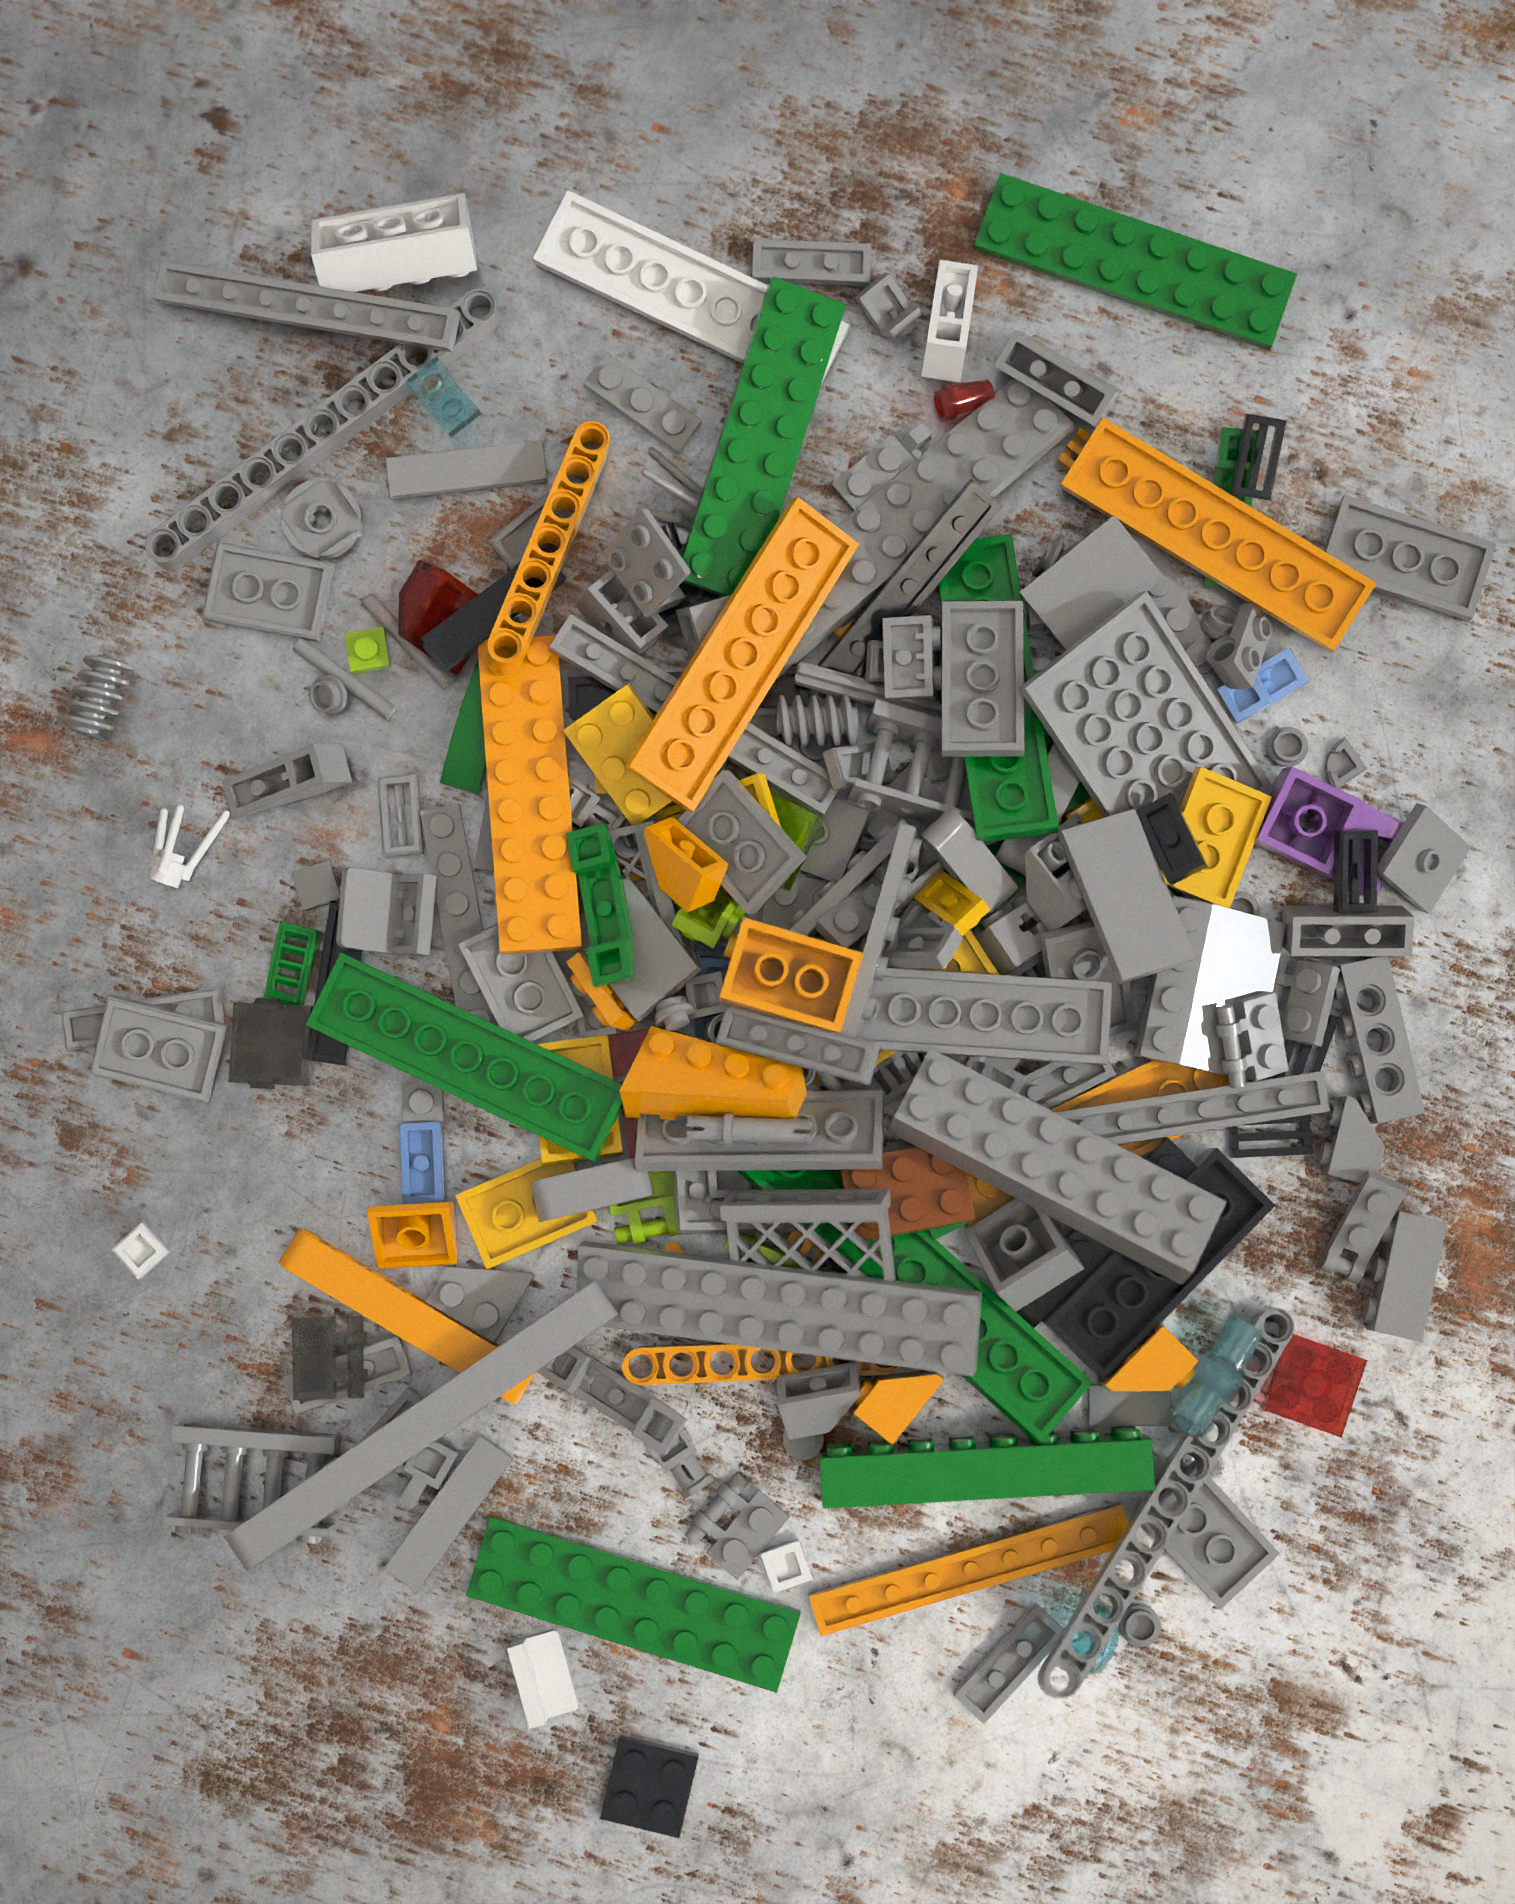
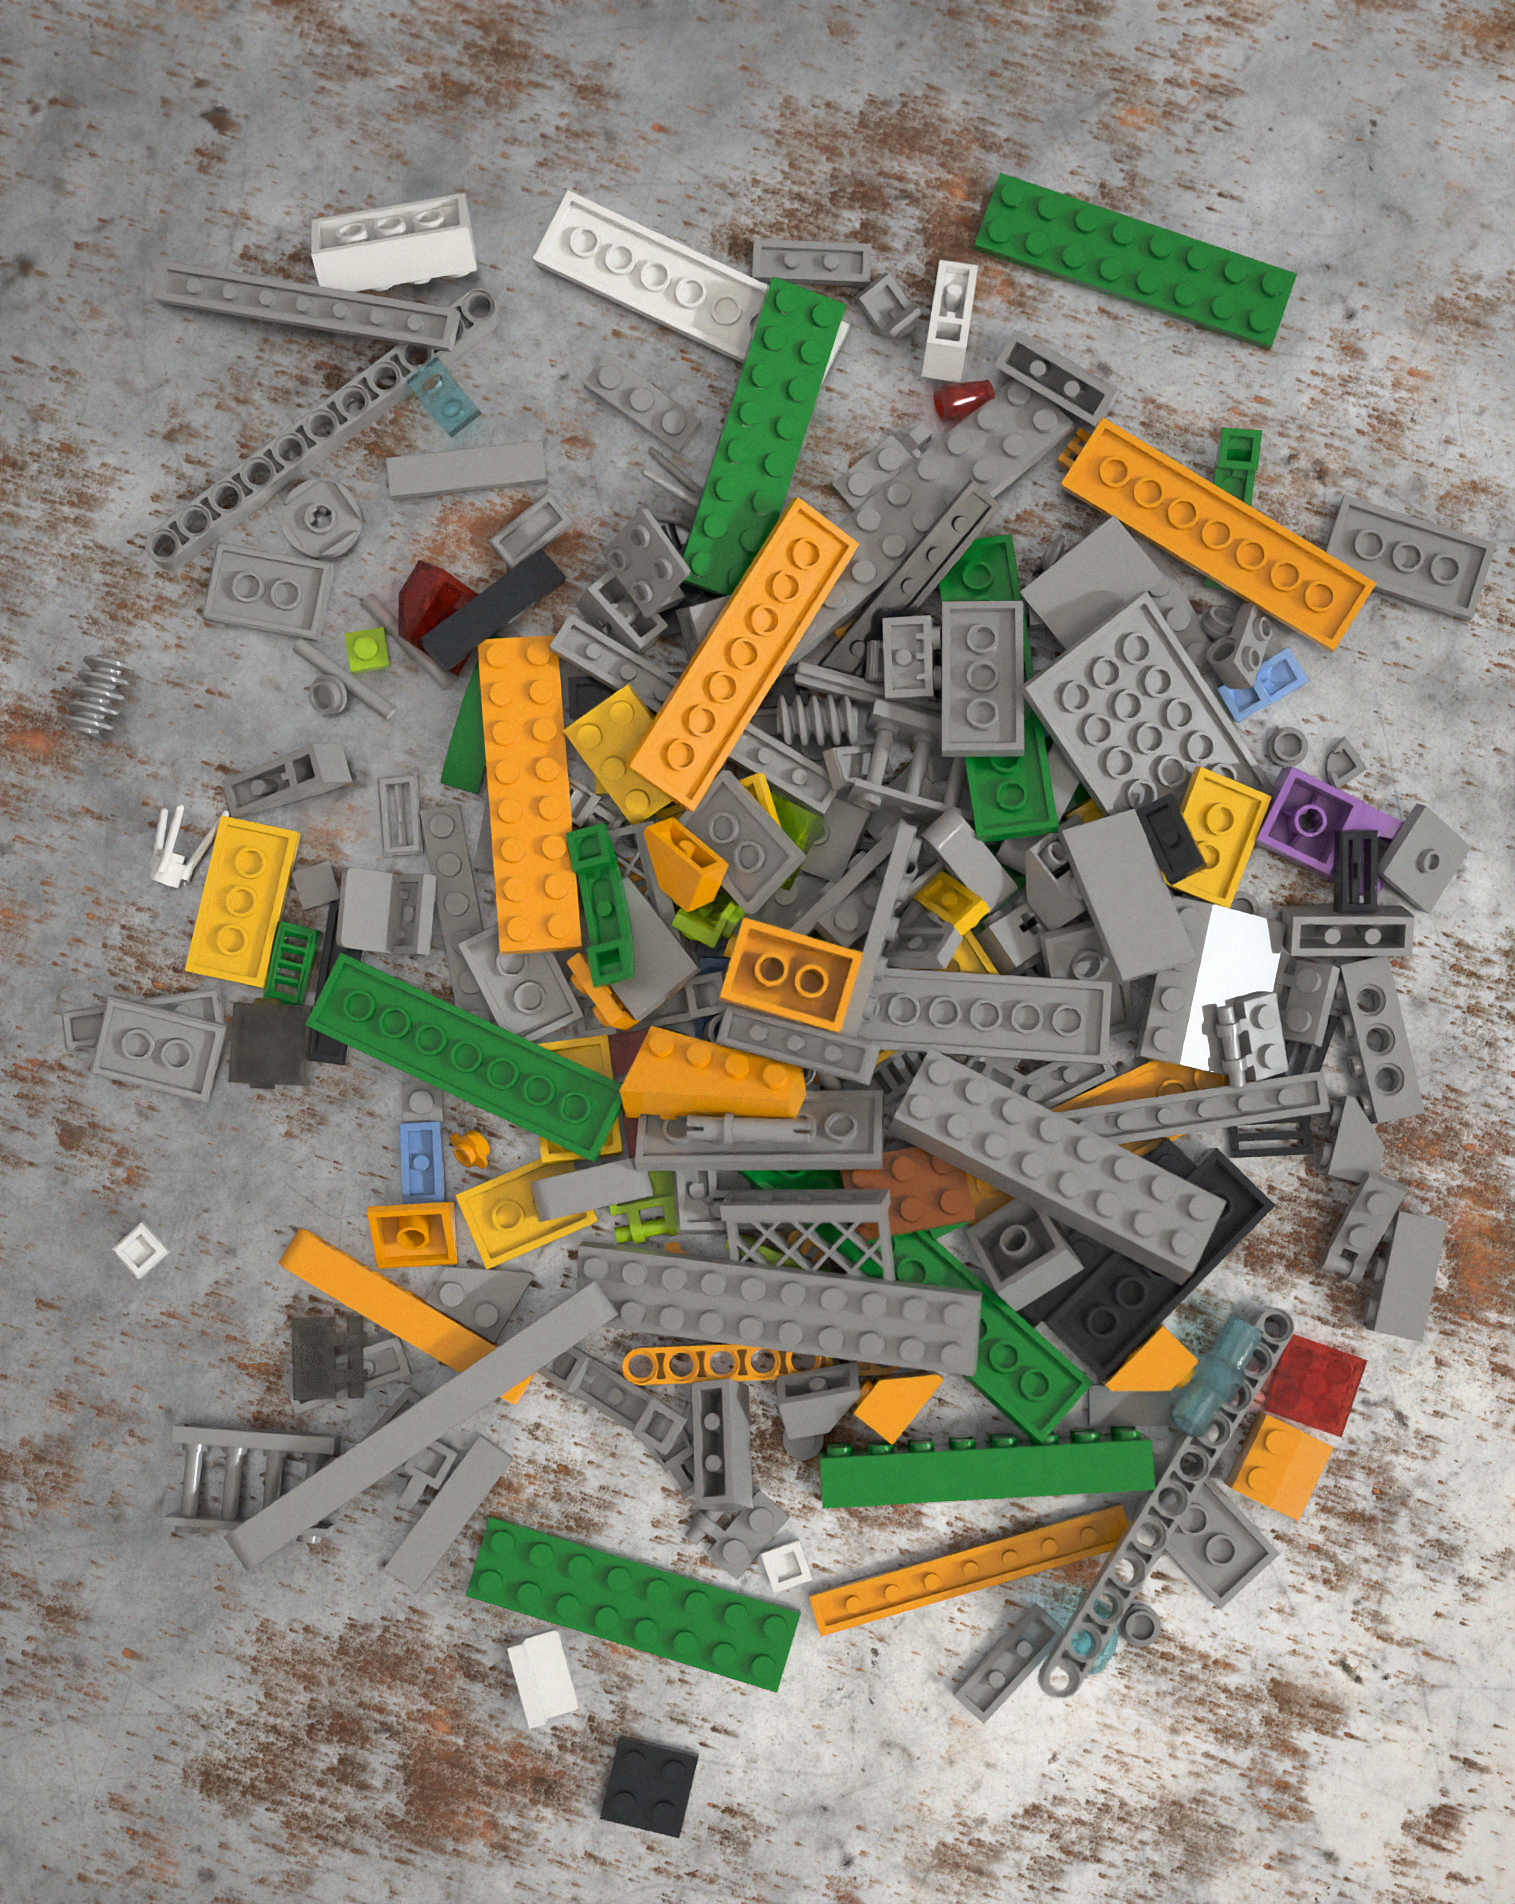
light orange beam [486,421,610,677] -> none
light grey plate [654,996,695,1031] -> none
black tile [1229,414,1287,501] -> none
none -> yellow plate [185,815,301,989]
none -> light orange plate [450,1130,490,1169]
none -> light grey brick [692,1379,753,1512]
none -> light orange slope [1224,1411,1334,1521]

